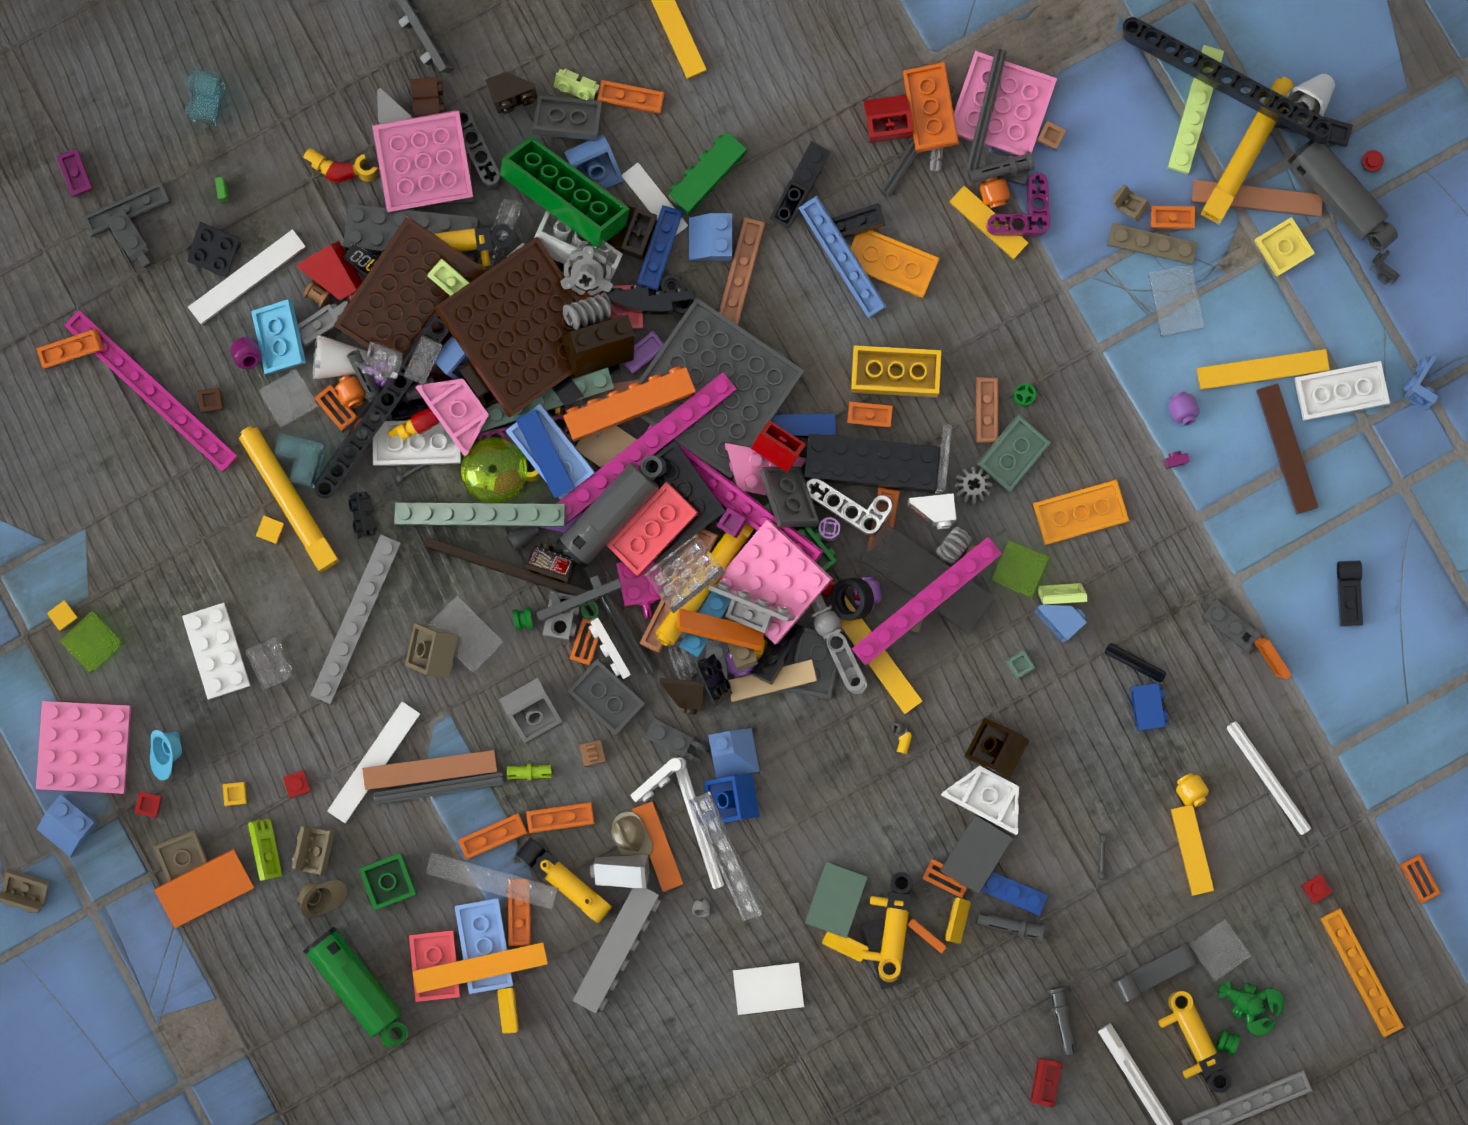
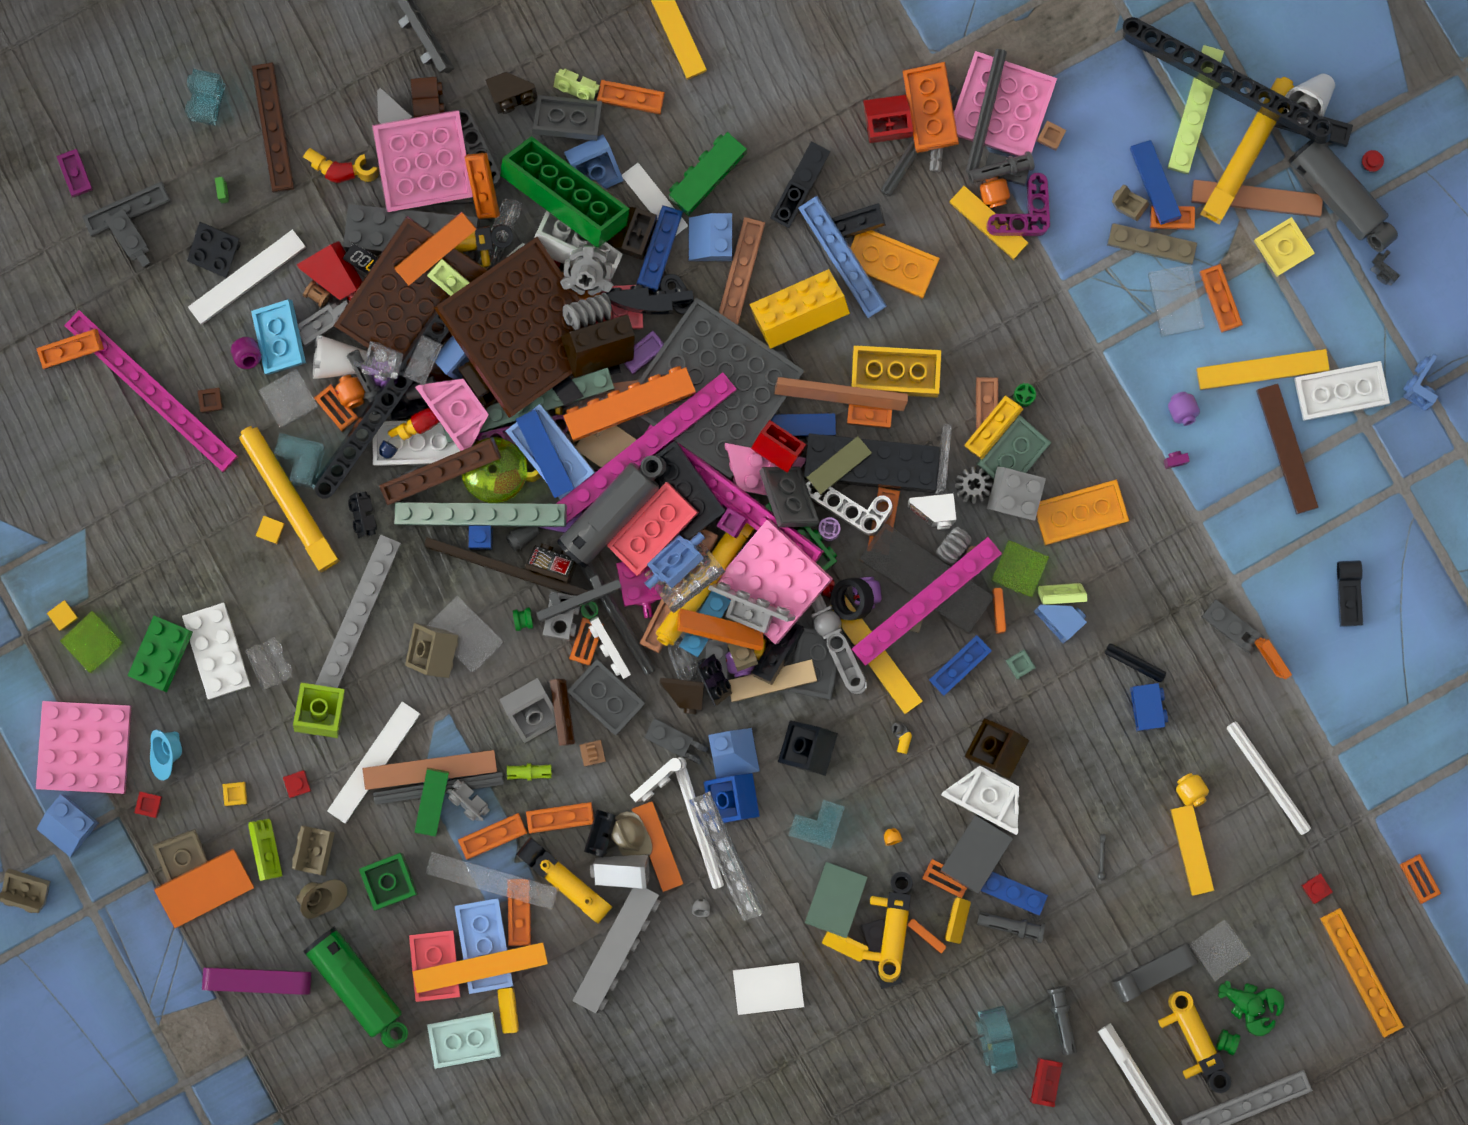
none -> green plate [127,616,193,692]
none -> magenta beam [202,968,312,995]
none -> reddish brown tile [252,62,294,193]
none -> lime slope [293,683,345,738]
none -> reddish brown tile [379,437,502,505]
none -> dark blue hinge [379,440,398,459]
none -> orange tile [394,212,476,285]
none -> green tile [414,768,449,837]
none -> light aqua tile [427,1012,501,1069]
none -> light grey hinge [445,780,490,821]
none -> orange tile [465,153,500,219]
none -> blue brick [469,526,493,550]
none -> reddish brown tile [550,679,575,746]
none -> black hinge [584,810,617,858]
none -> medium blue plate [644,532,705,590]
none -> yellow brick [750,269,850,349]
none -> nougat tile [774,377,908,411]
none -> black slope [778,720,838,776]
none -> clear light blue brick [788,800,844,849]
none -> olive tile [807,436,872,495]
none -> light orange hinge [884,828,903,846]
none -> blue plate [929,635,992,696]
none -> yellow tile [964,395,1023,459]
none -> clear light blue brick [975,1006,1018,1074]
none -> light grey brick [987,466,1046,521]
none -> orange tile [992,588,1006,634]
none -> blue tile [1130,140,1182,225]
none -> orange tile [1199,264,1243,333]

